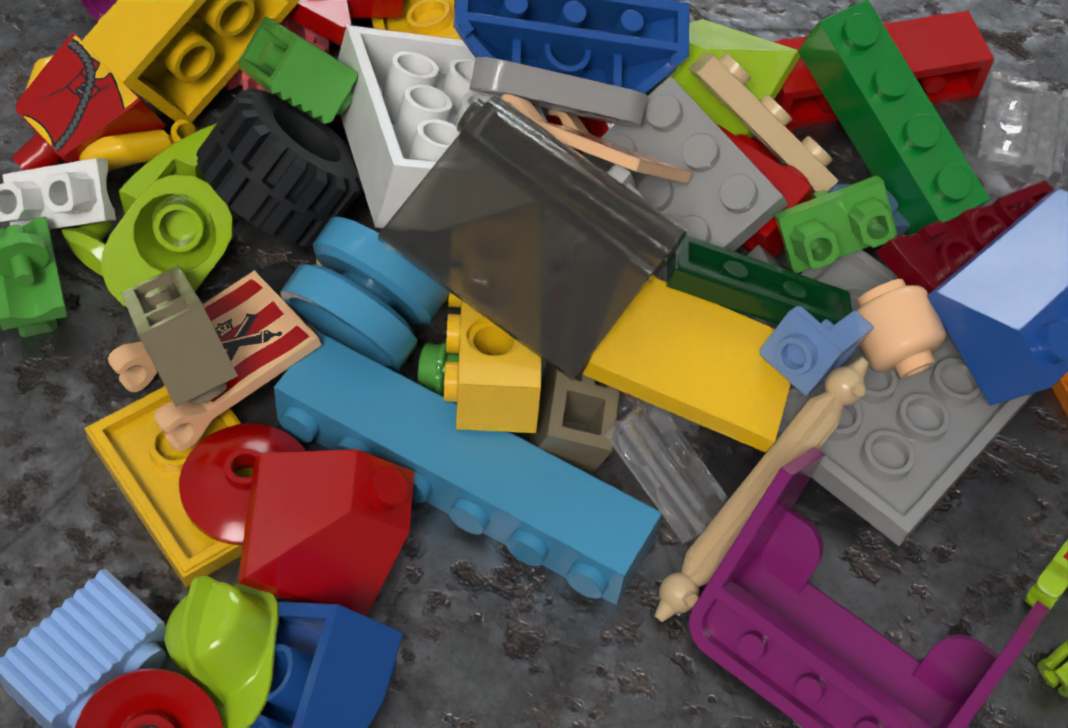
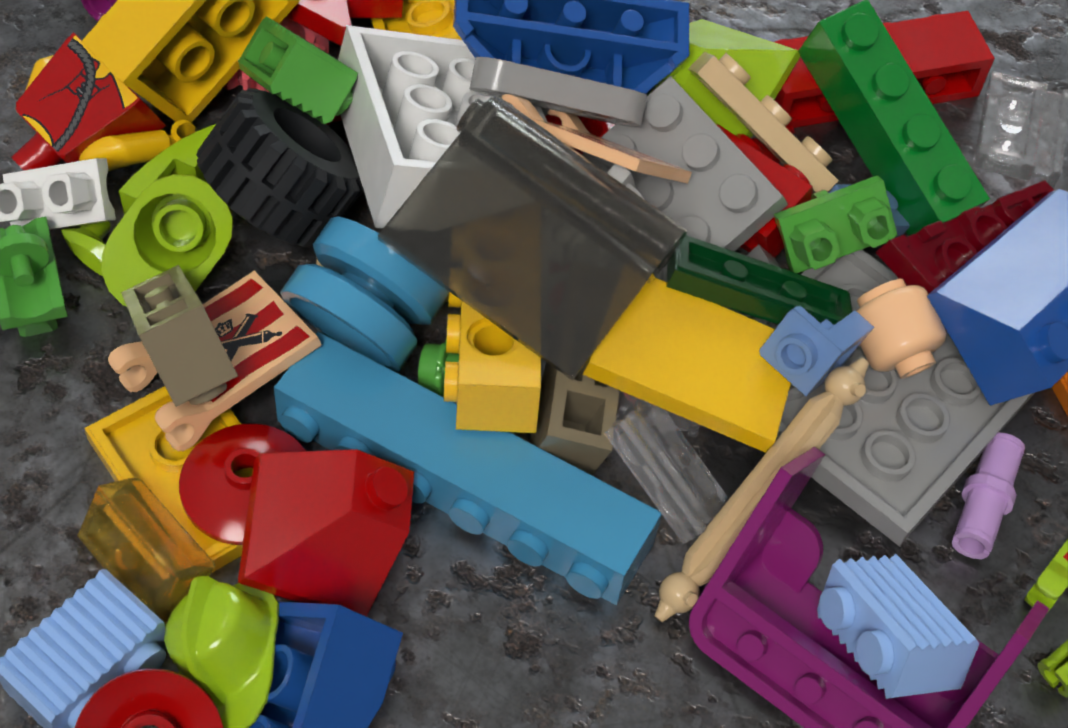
none -> clear yellow slope [77,478,215,624]
none -> light blue brick [817,554,979,699]
none -> lavender pin [952,432,1025,559]

